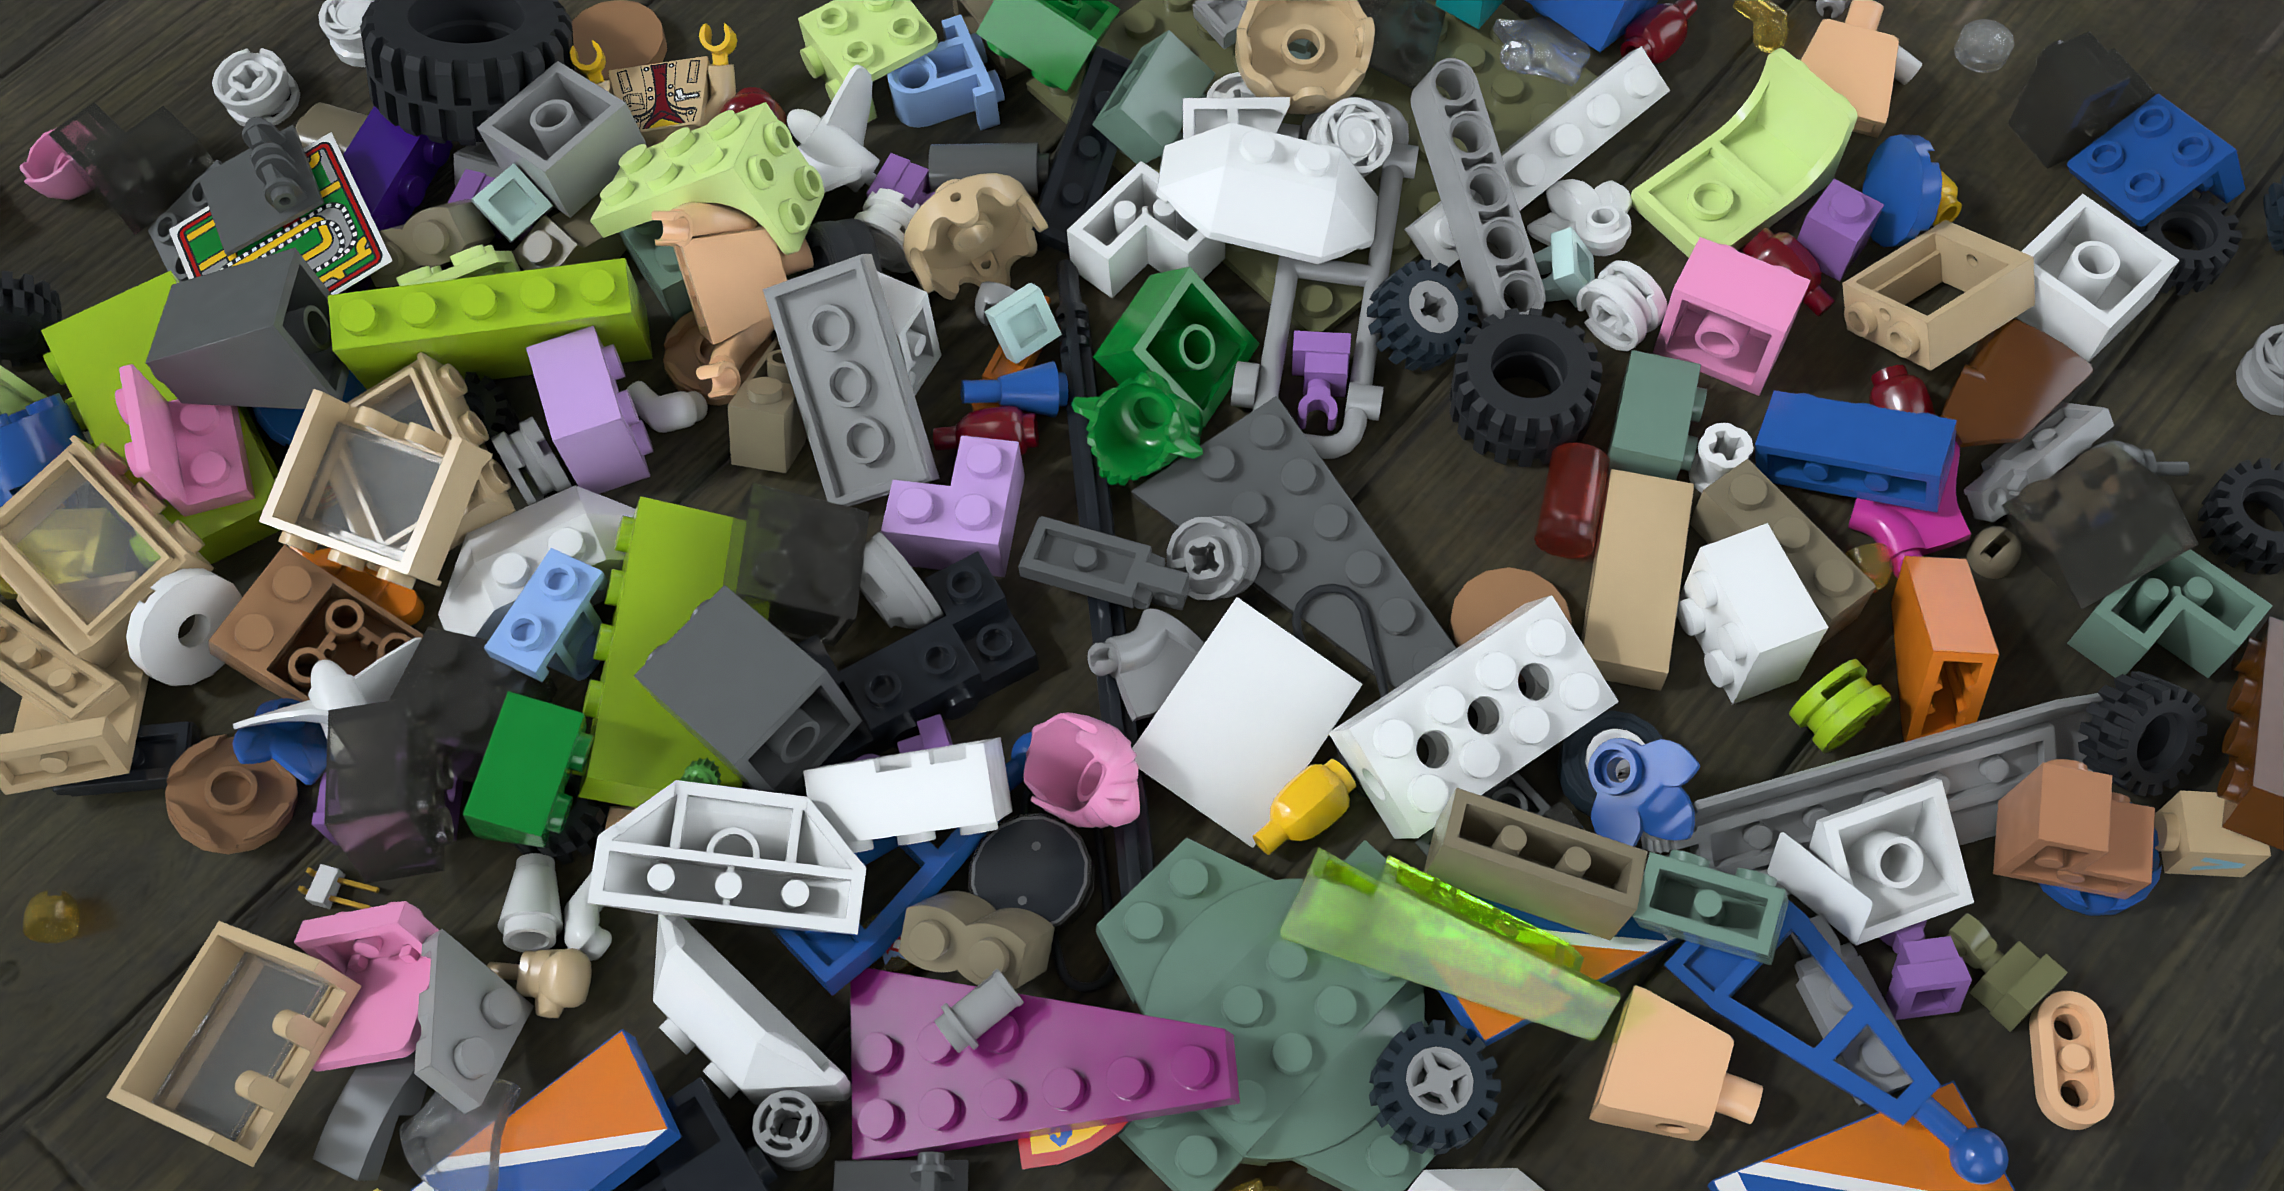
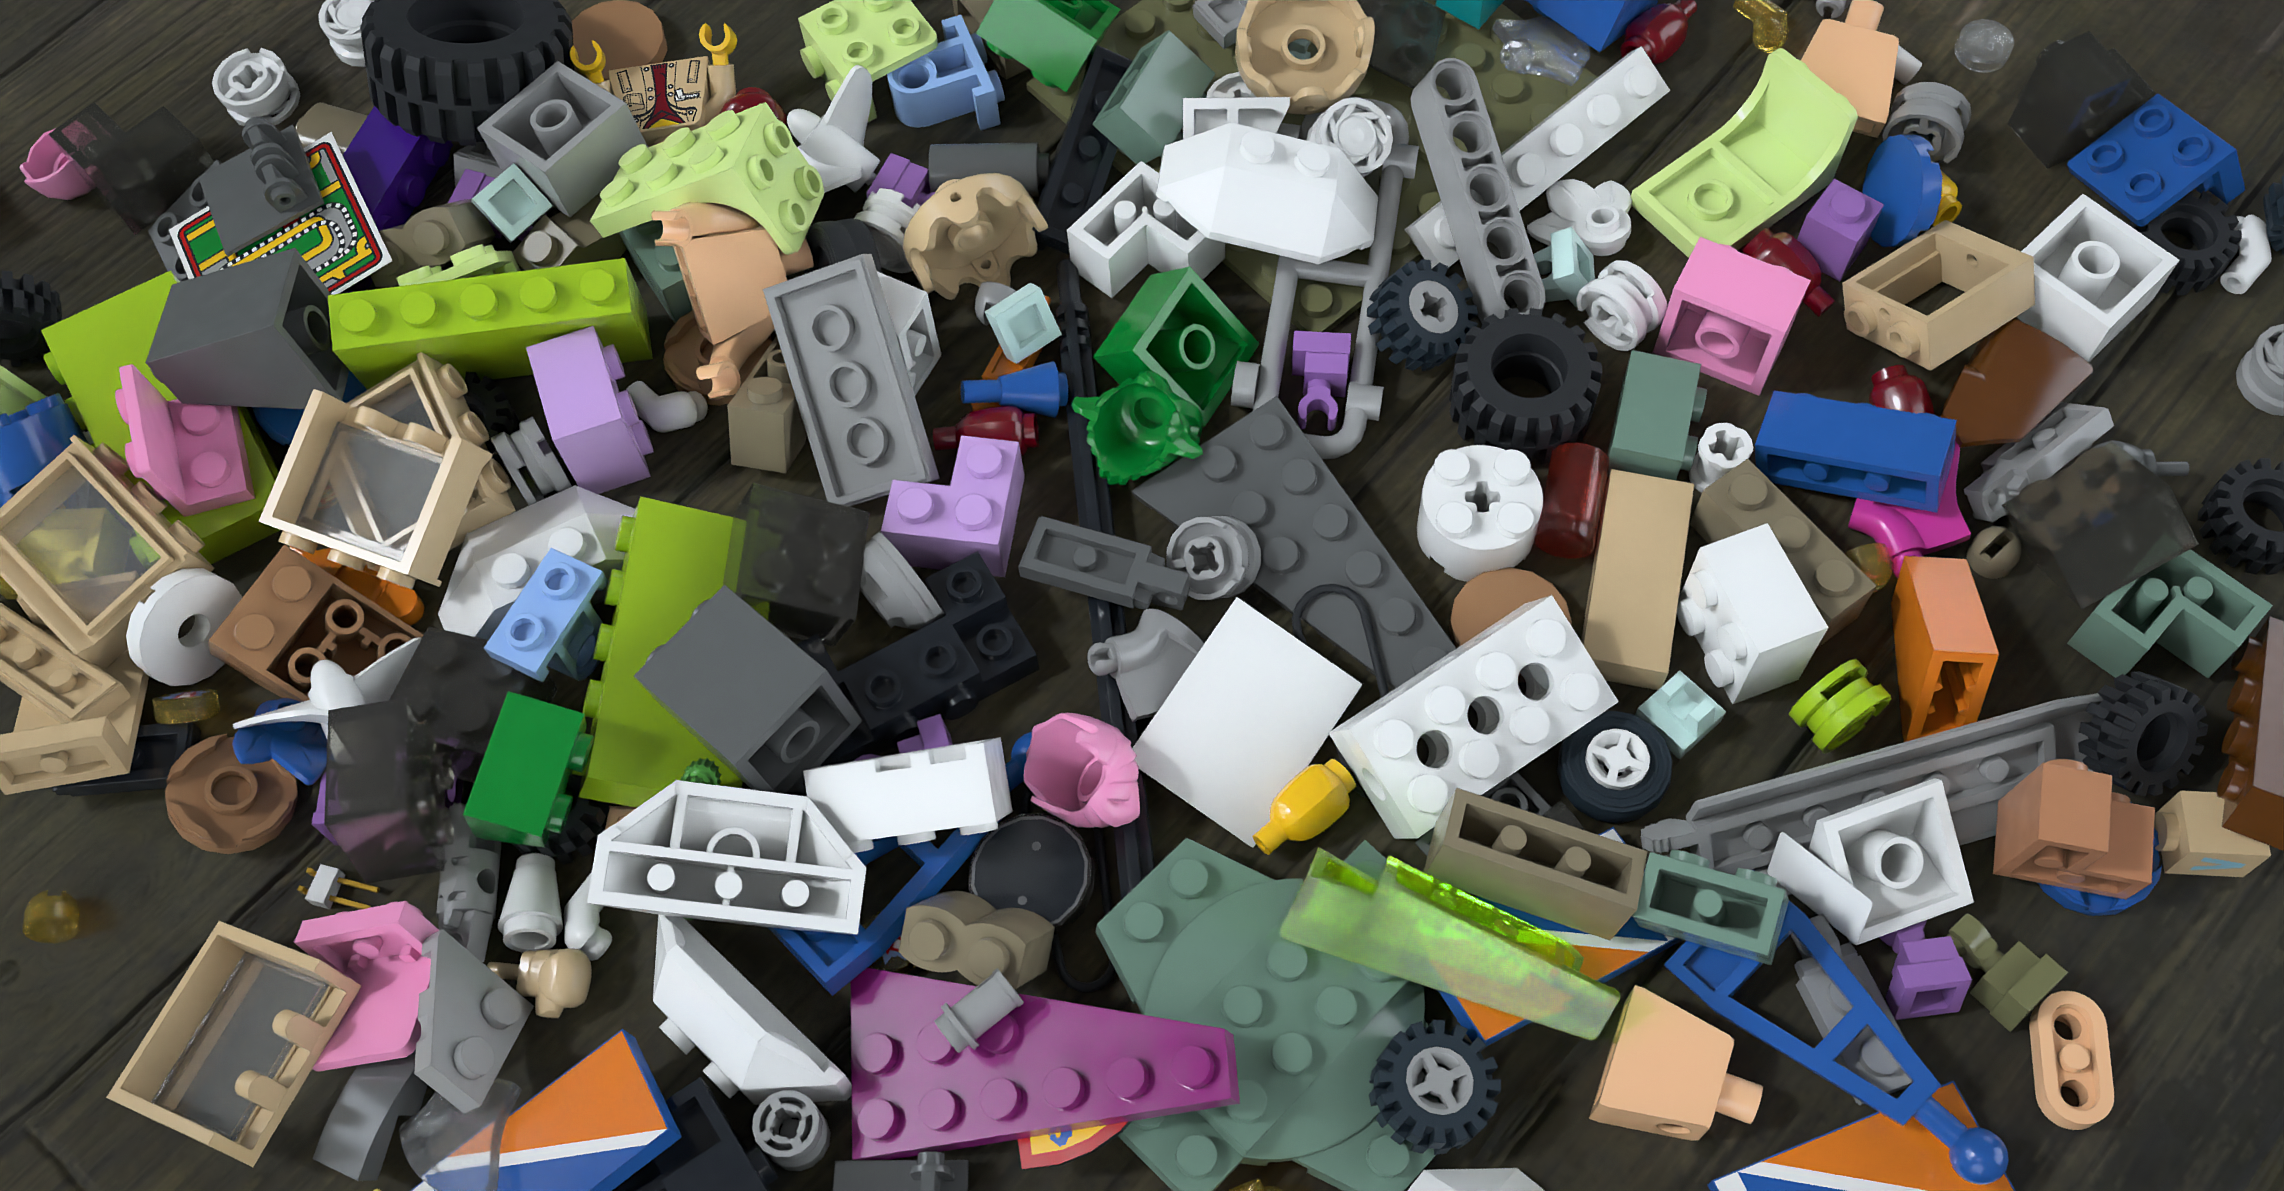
plate [1588,738,1700,847] -> none
none -> clear yellow tile [152,689,220,724]
none -> light grey hinge [436,802,501,962]
none -> white brick [1417,445,1543,582]
none -> light aqua tile [1635,670,1726,759]
none -> light grey wheel [1882,82,1972,163]
none -> white arm [2220,214,2272,294]

